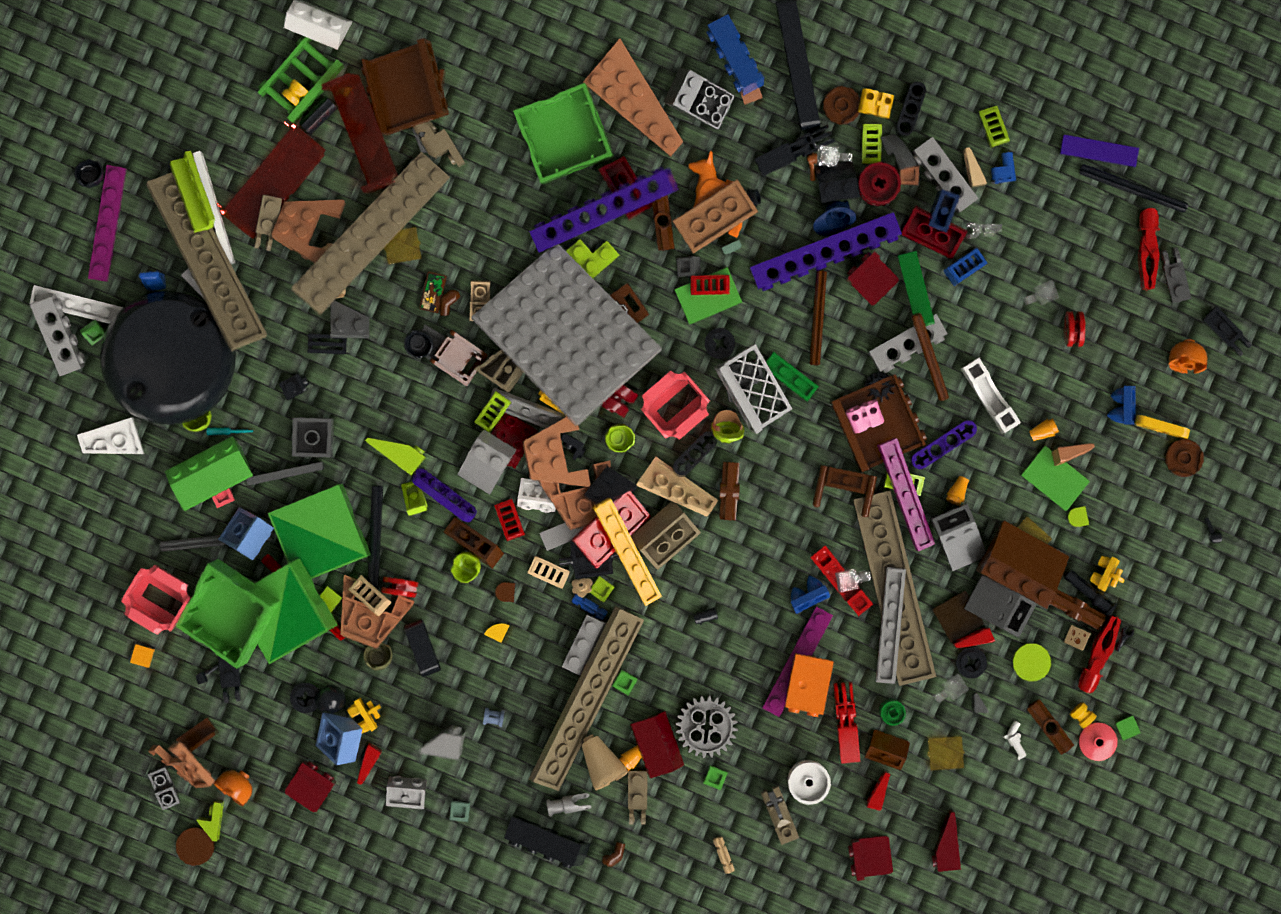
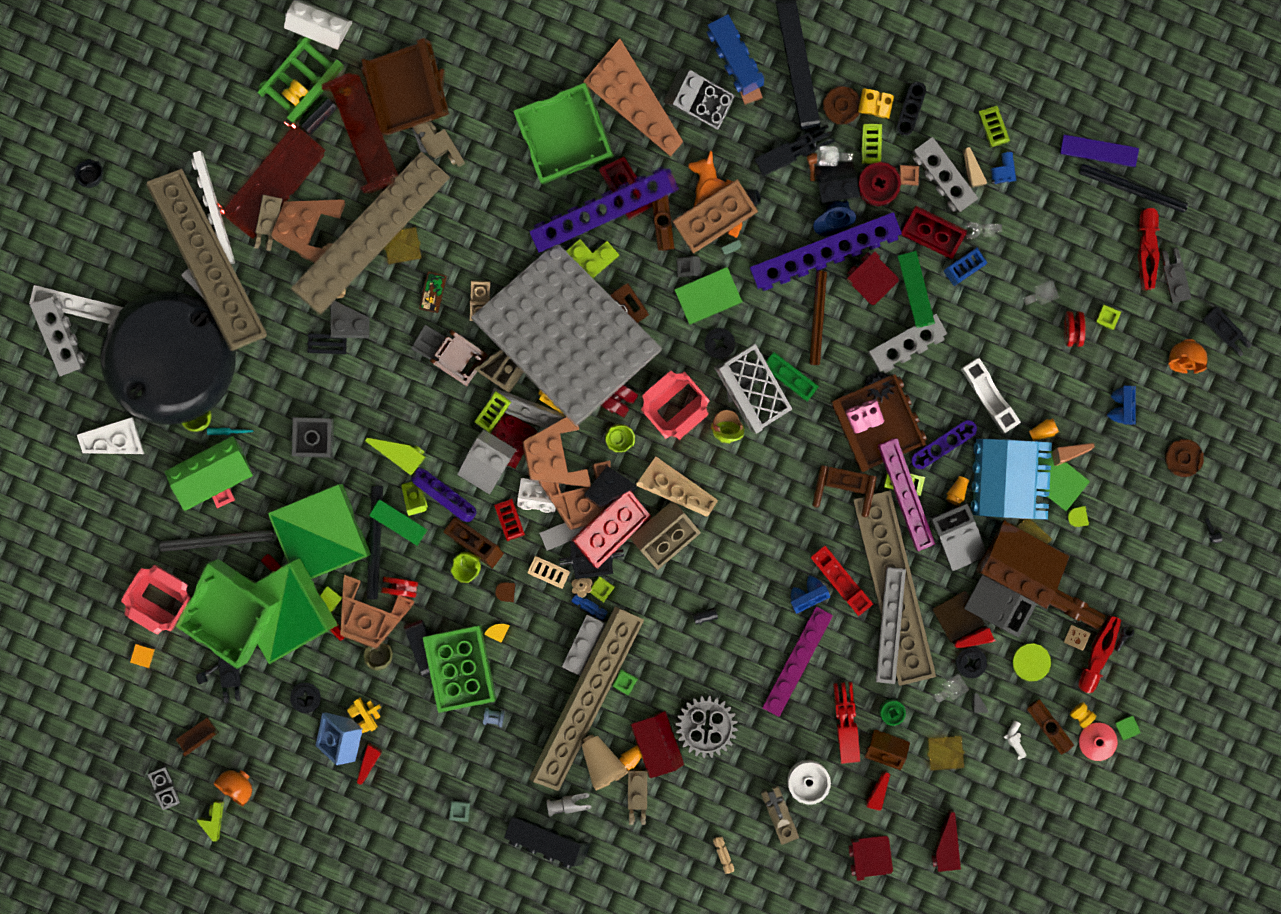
bright green tile [80,319,106,345] -> none
magenta plate [88,165,127,282] -> none
blue slope [139,271,166,291] -> none
nougat wing [148,742,215,788] -> none
lime fence [170,150,215,233] -> none
reddish brown tile [176,827,215,866] -> none
medium blue slope [218,507,274,560] -> none
dark grey tile [247,462,325,485] -> none
black bracket [279,373,309,401] -> none
dark red bracket [285,761,337,812] -> none
black hair [314,685,346,714] -> none
tan slope [348,575,391,616] -> none
light grey bracket [386,776,427,809] -> none
black hair [404,329,433,359] -> none
light grey slope [420,725,466,760] -> none
reddish brown arm [440,290,460,316] -> none
black bracket [561,433,586,461] -> none
yellow tile [593,498,662,606] -> none
reddish brown arm [602,842,625,867] -> none
black beam [673,432,717,477] -> none
red slope [691,275,730,295] -> none
bright green tile [703,765,728,790] -> none
reddish brown piece [719,462,740,520] -> none
orange piece [784,653,834,717] -> none
clear plate [835,569,871,593] -> none
dark grey slope [881,134,917,170] -> none
reddish brown axle [911,313,949,401] -> none
dark blue slope [928,189,960,233] -> none
black pin [1064,569,1118,617] -> none
yellow hips [1090,556,1125,592] -> none
yellow beam [1134,415,1190,439] -> none
none -> green tile [368,499,427,546]
none -> bright green slope [423,624,496,713]
none -> dark azure hinge [971,439,1052,519]
none -> lime tile [1095,305,1121,330]

